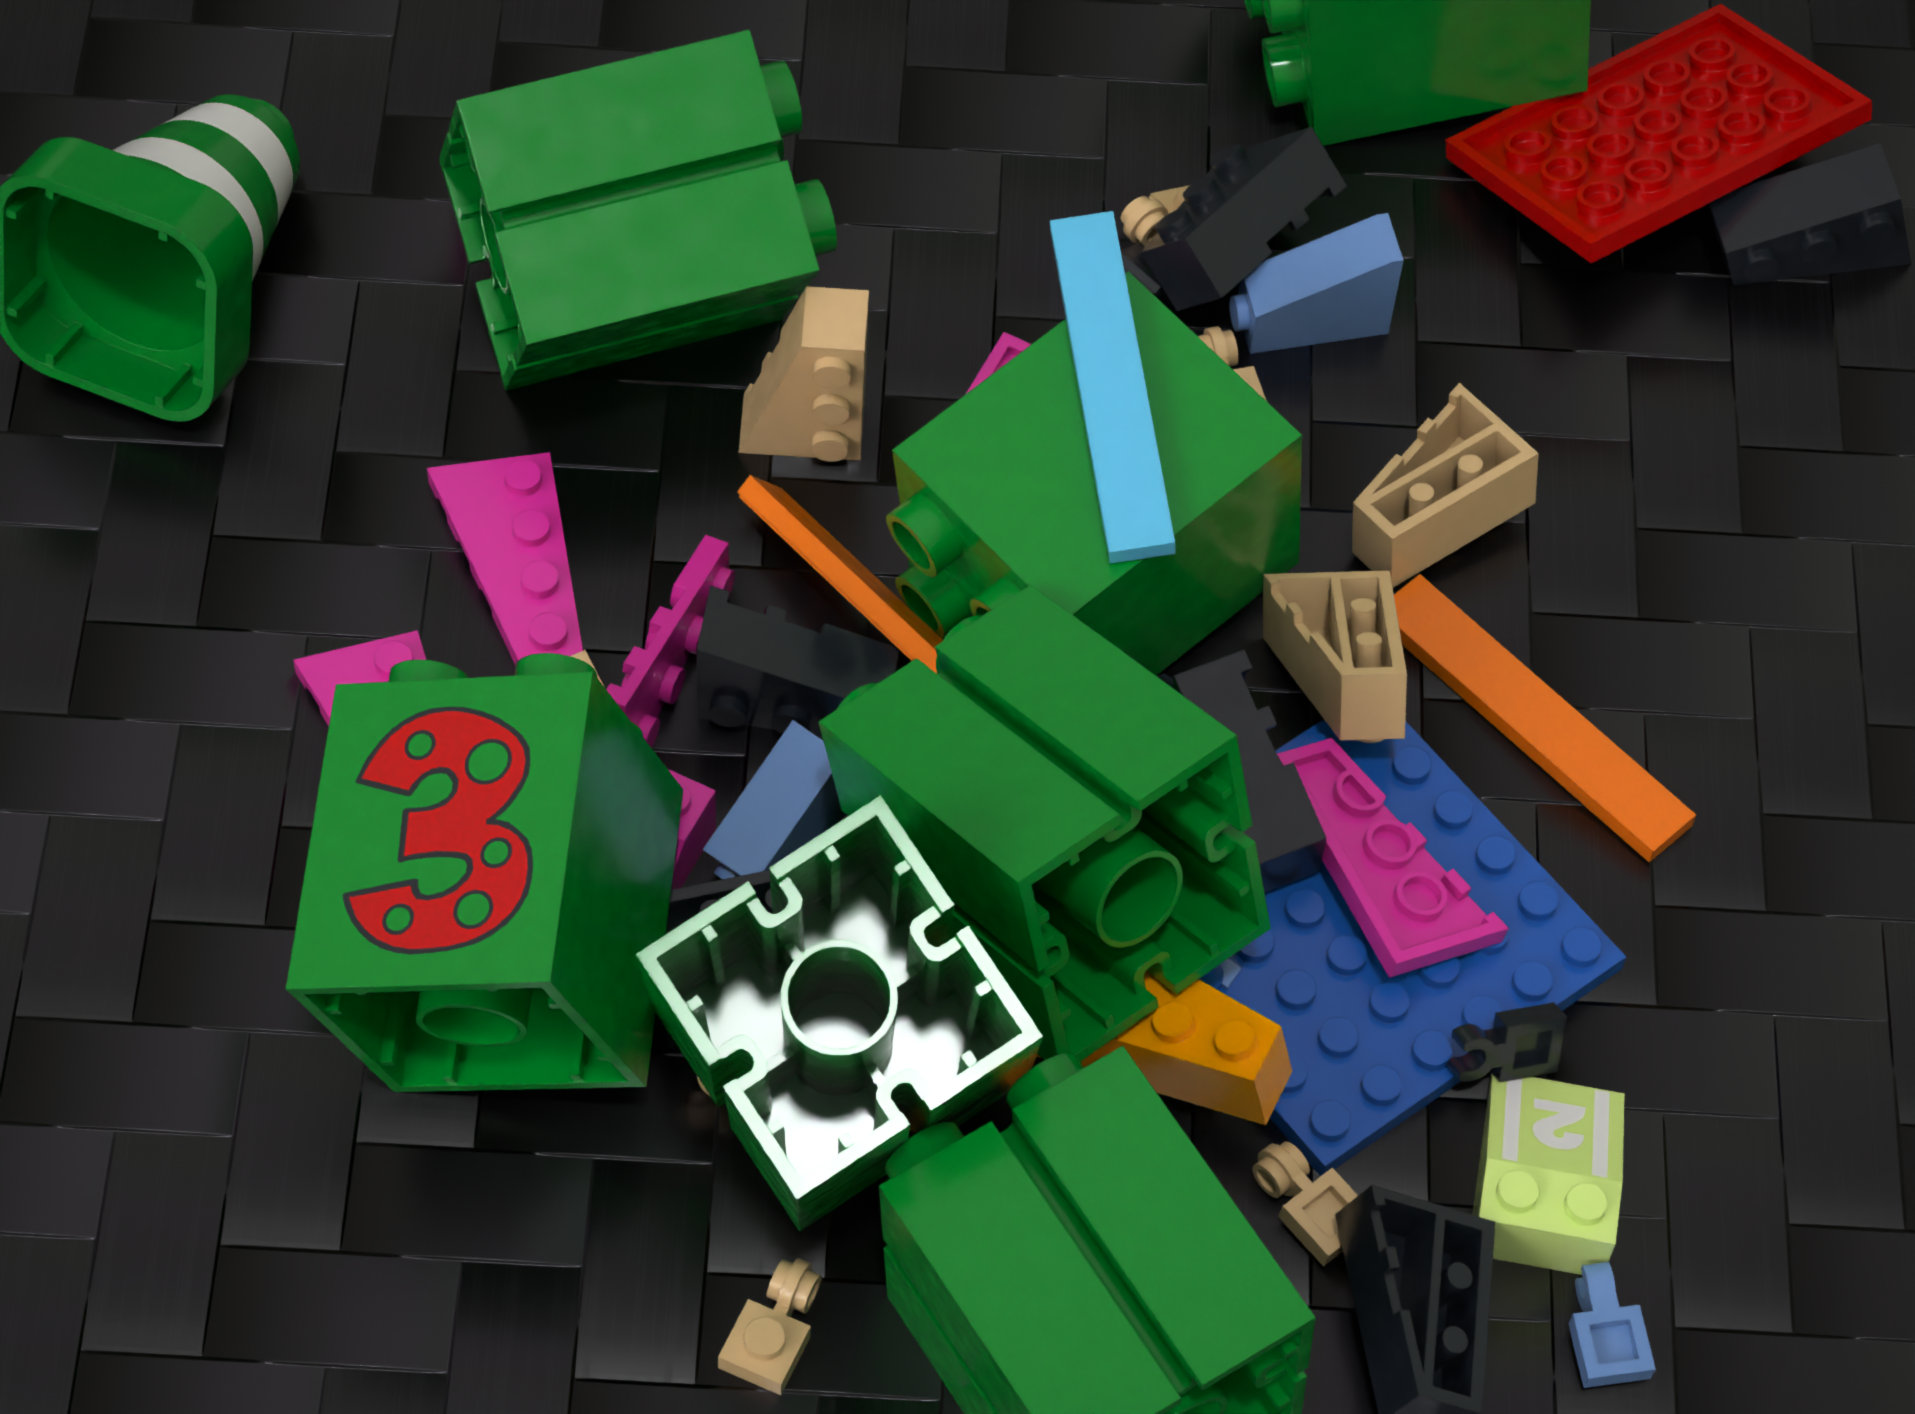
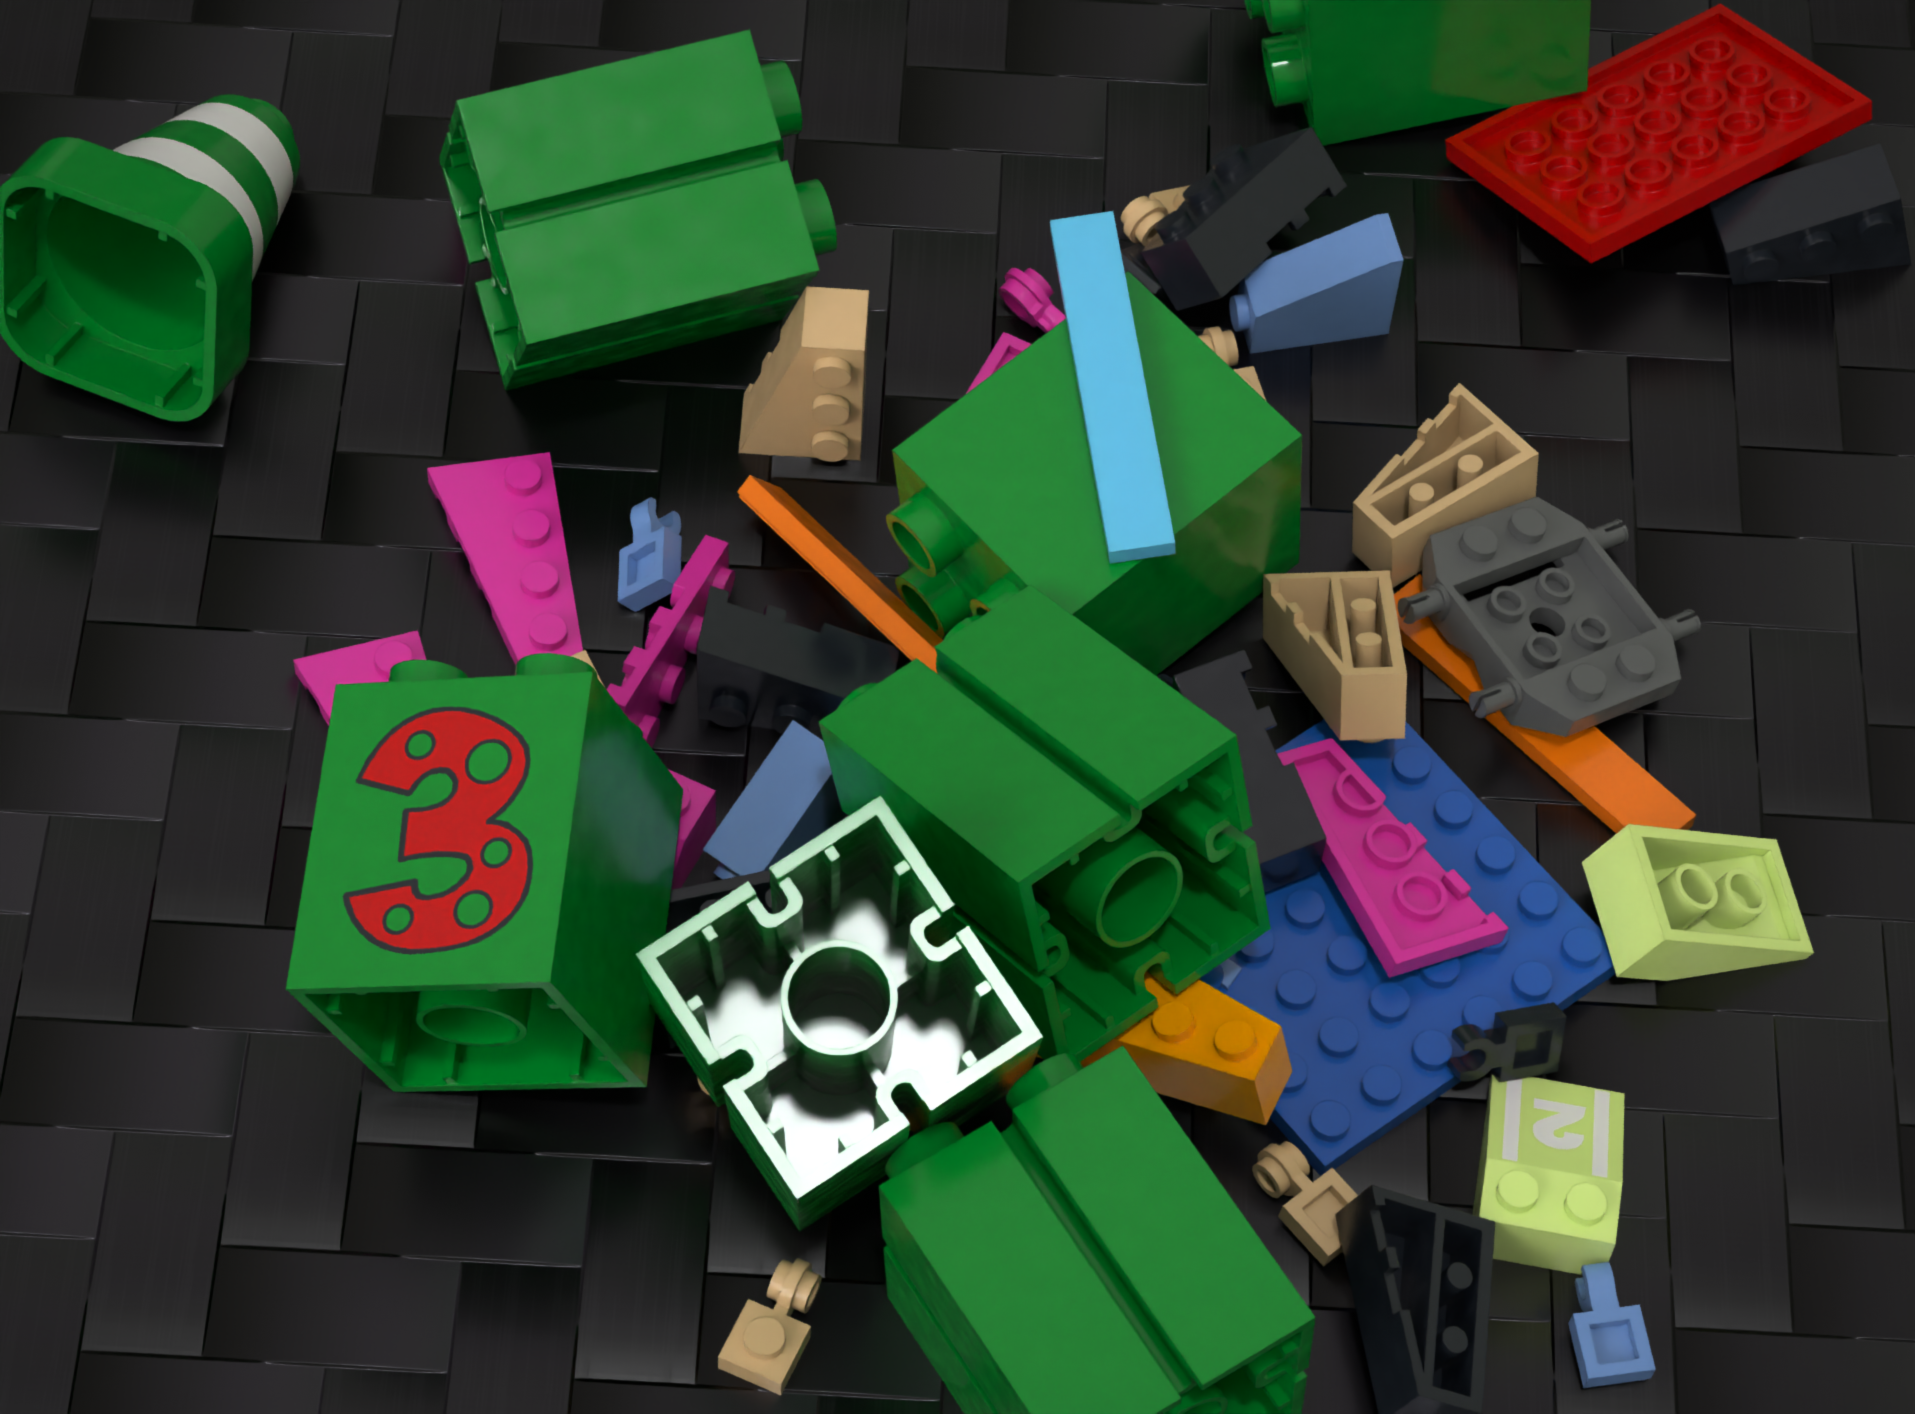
none -> medium blue plate [618,497,682,612]
none -> dark pink plate [998,267,1066,333]
none -> dark grey piece [1398,496,1701,737]
none -> yellowish green slope [1582,824,1814,981]

